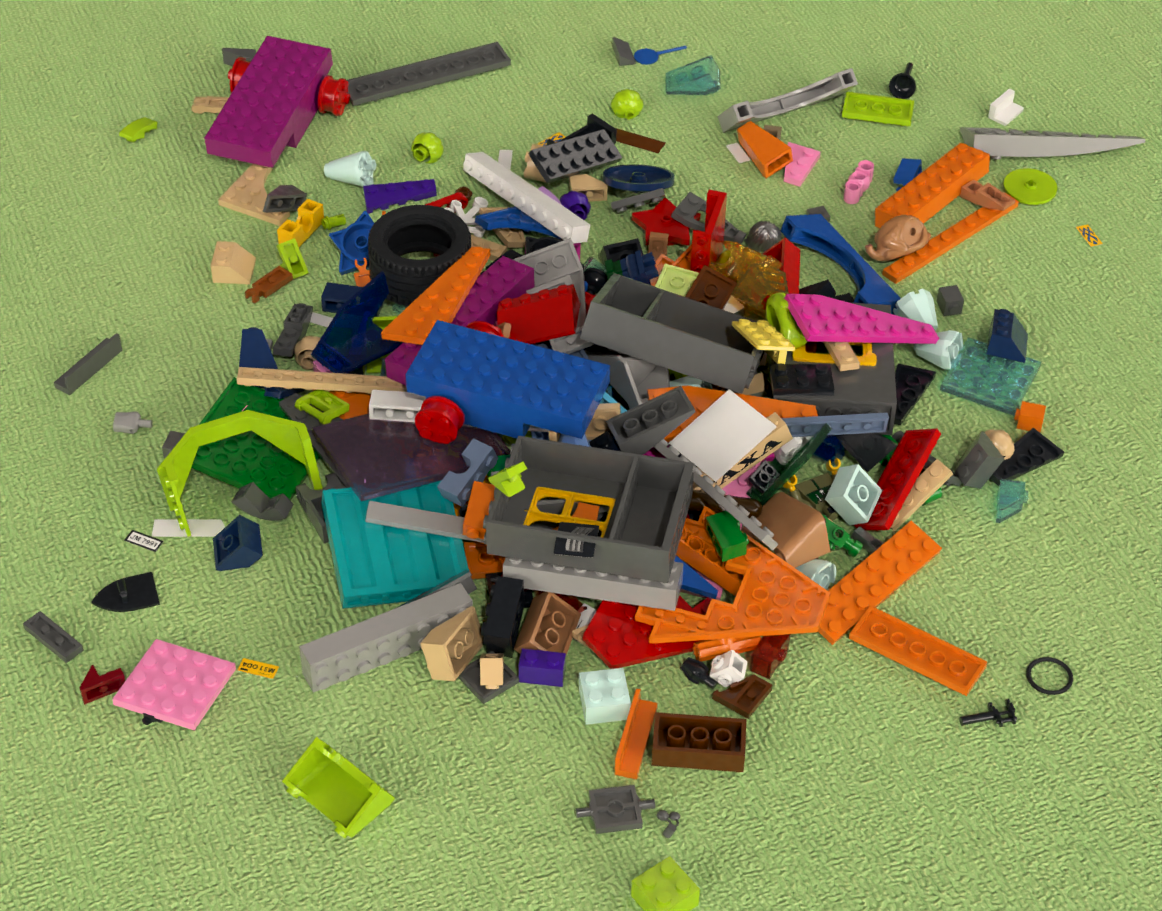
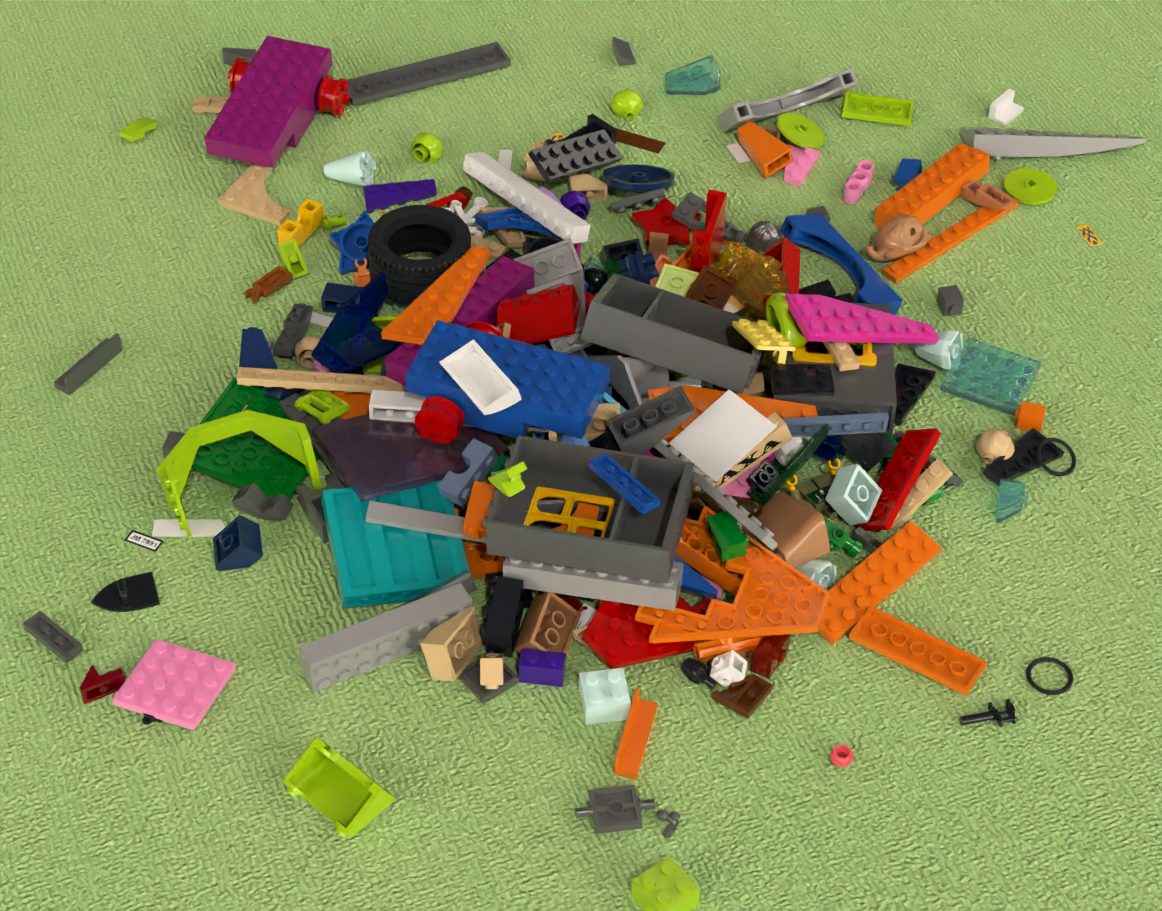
light grey piece [113,412,152,434] -> none
tan slope [211,241,256,284] -> none
yellow sticker [237,658,279,679] -> none
dark grey slope [263,185,307,213] -> none
black sticker [554,522,599,558] -> none
blue piece [634,46,687,65] -> none
reddish brown brick [651,712,747,772] -> none
black piece [889,62,916,99] -> none
light aqua cone [893,289,938,331] -> none
dark grey slope [954,431,1004,489] -> none
dark blue slope [986,309,1028,363] -> none
none -> white slope [439,339,522,415]
none -> blue tile [589,453,660,514]
none -> lime piece [777,113,825,149]
none -> coral plate [830,745,853,767]
none -> black tyre [1037,438,1076,476]

